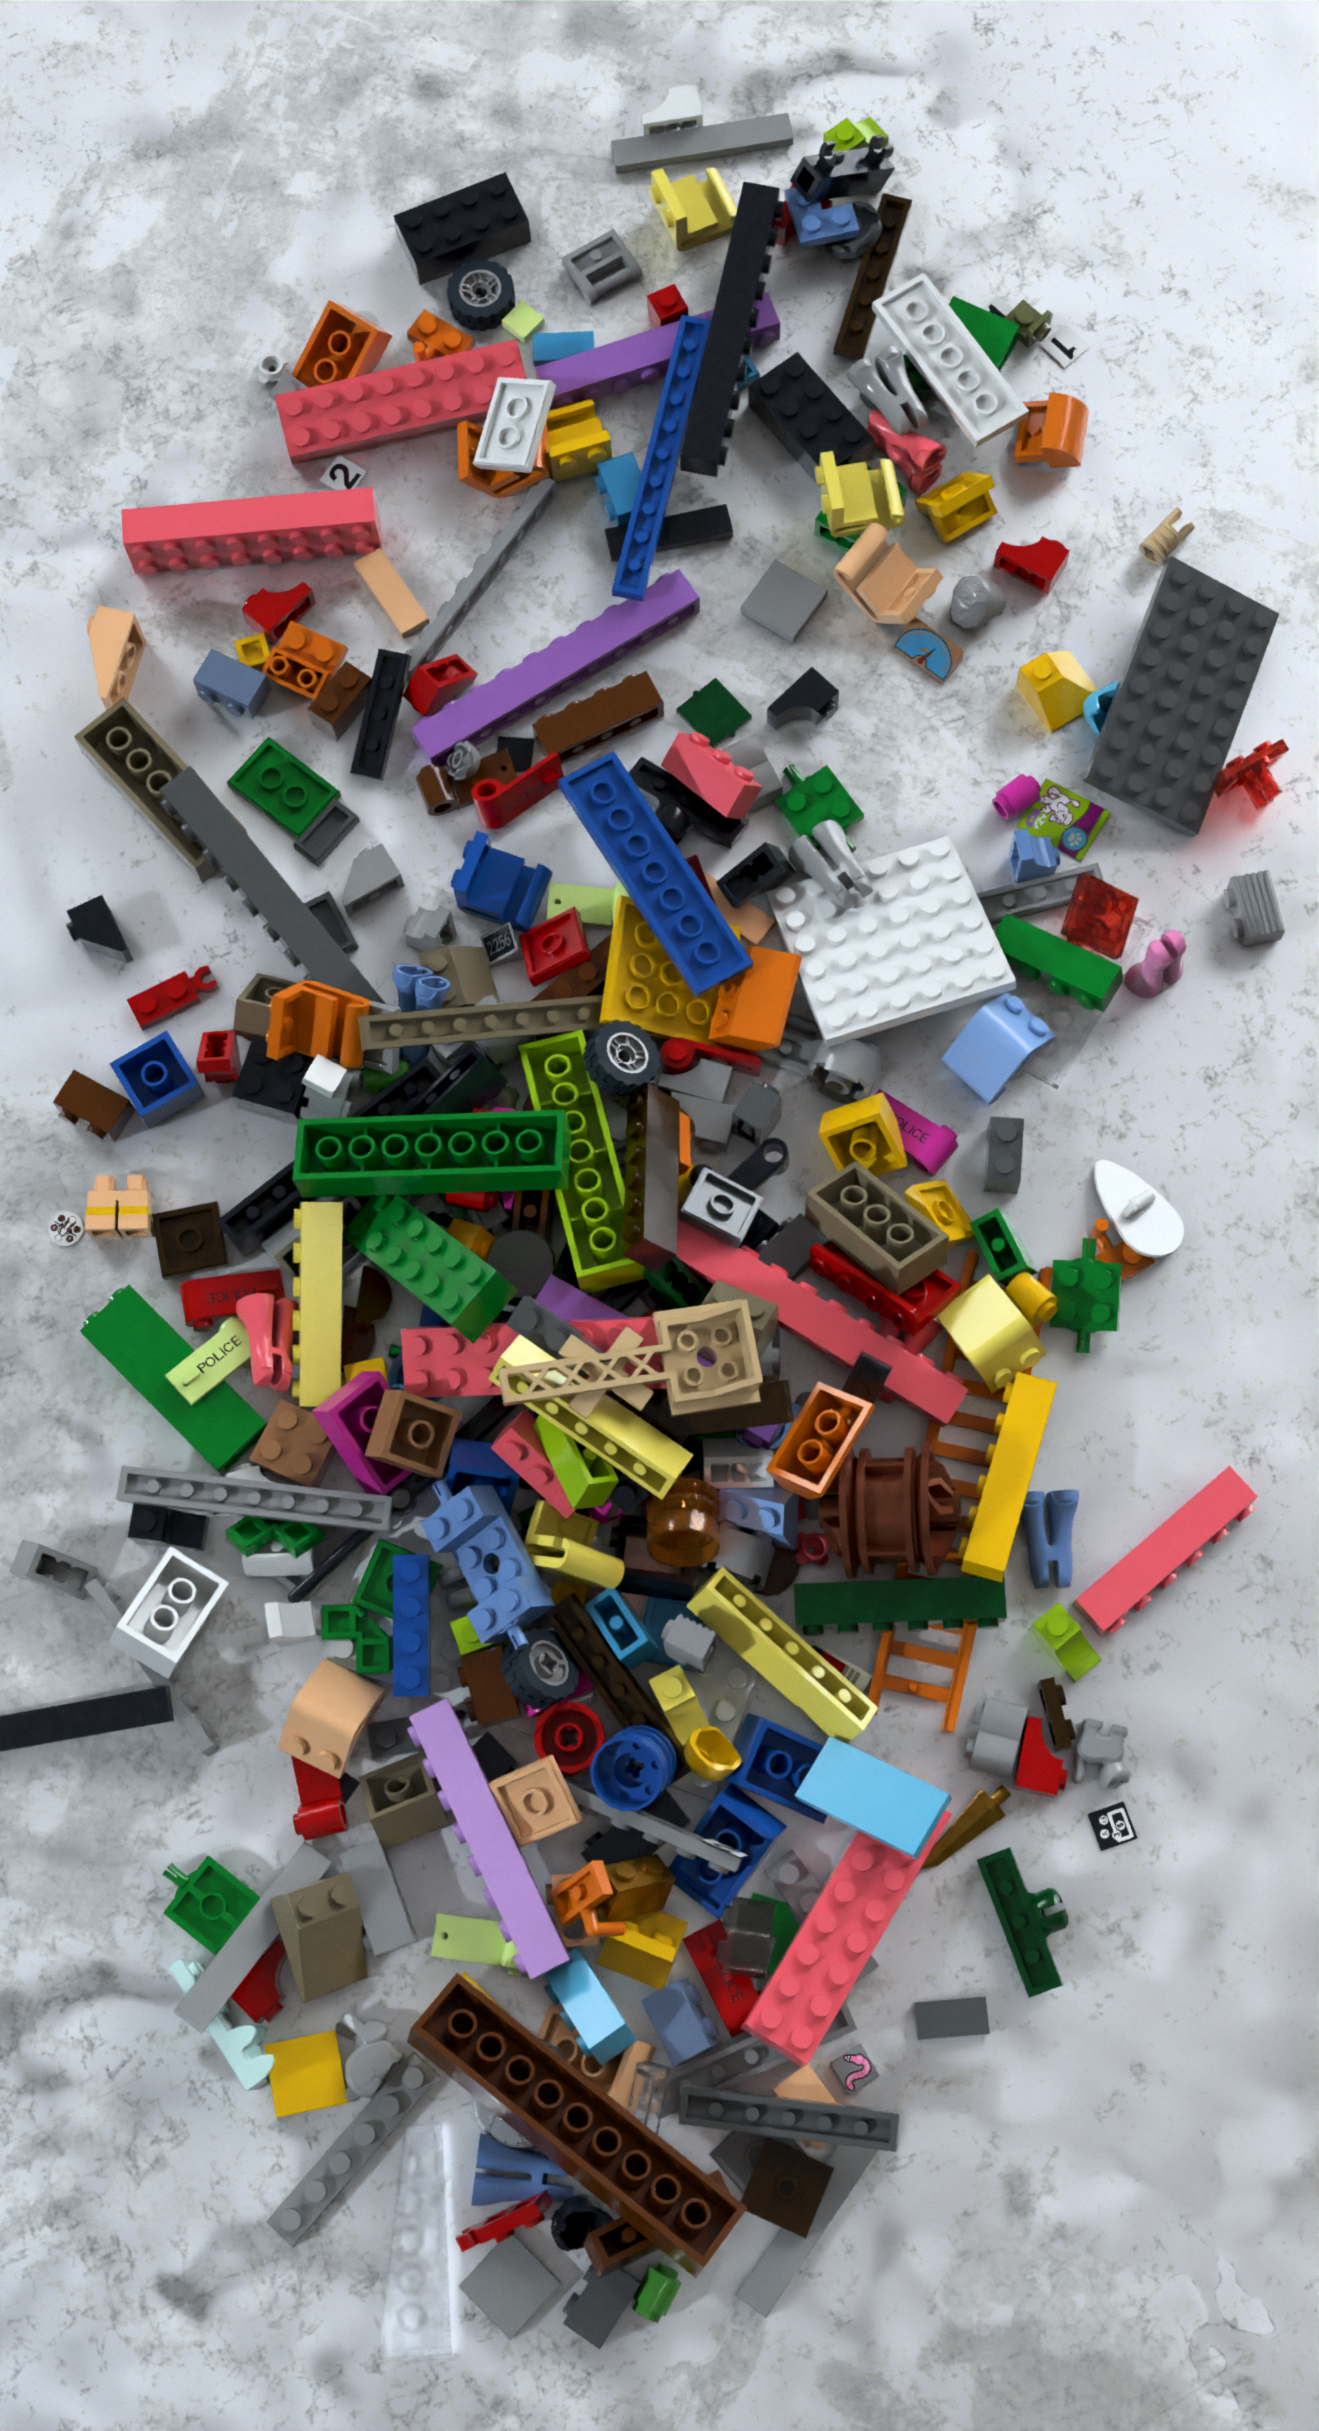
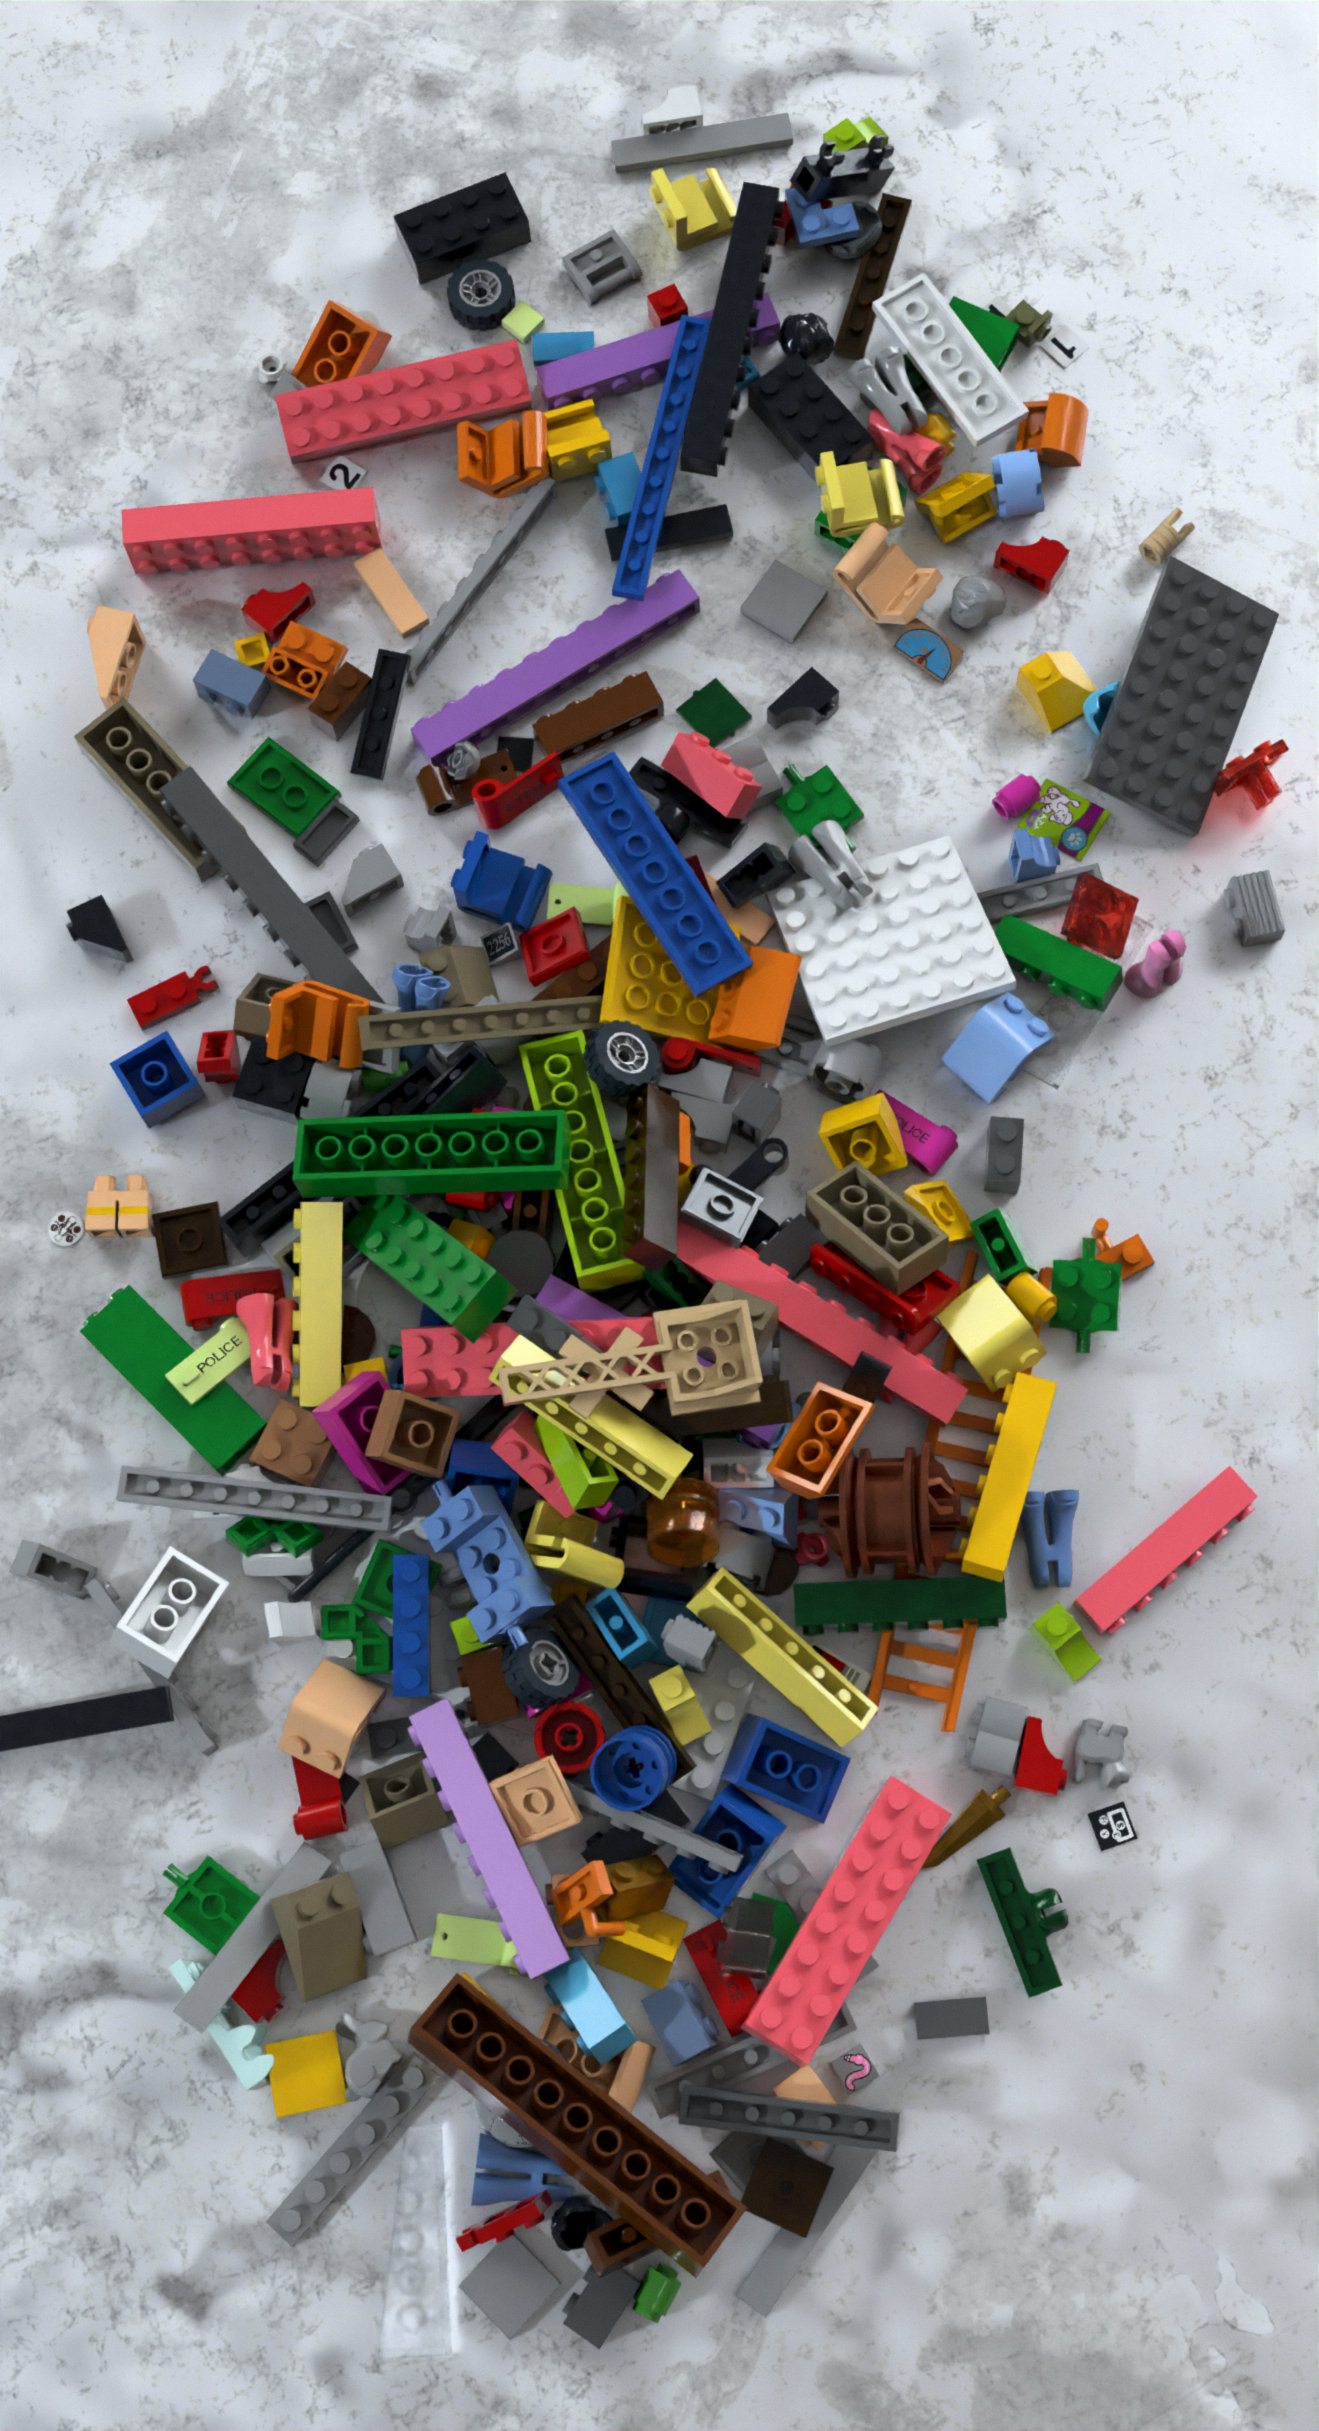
reddish brown brick [53,1070,136,1142] -> none
black arch [128,1503,209,1552] -> none
white slope [302,1054,347,1099] -> none
reddish brown tile [353,1265,392,1328] -> none
red arch [403,654,478,716] -> none
orange plate [407,310,475,363] -> none
white tile [473,377,556,473] -> none
clear brick [627,2061,671,2135] -> none
yellow helmet [684,1726,742,1781] -> none
white sticker [703,1839,749,1858] -> none
medium azure tile [795,1736,952,1860] -> none
dark brown plate [1037,1677,1076,1753] -> none
white shield [1094,1160,1184,1258] -> none
none -> black hair [778,313,835,365]
none -> yellow head [911,412,957,459]
none -> light blue brick [991,448,1044,518]

